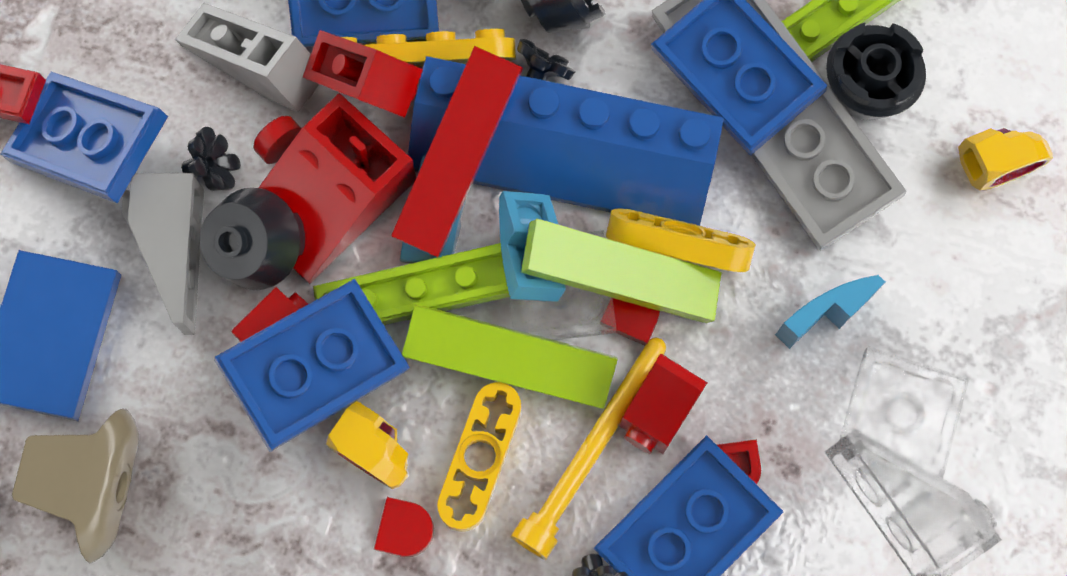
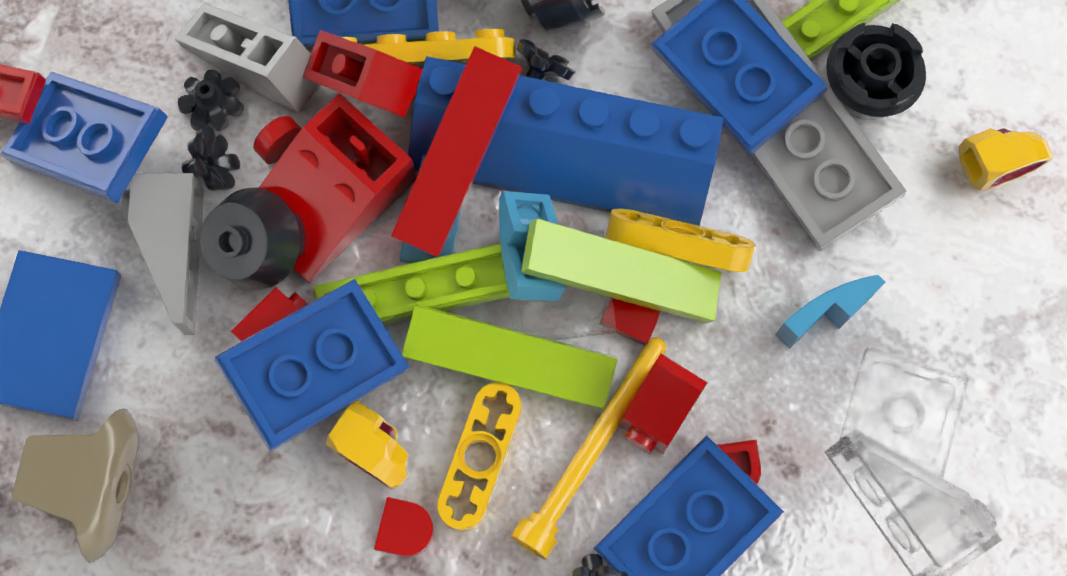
none -> black plant [178,70,244,131]

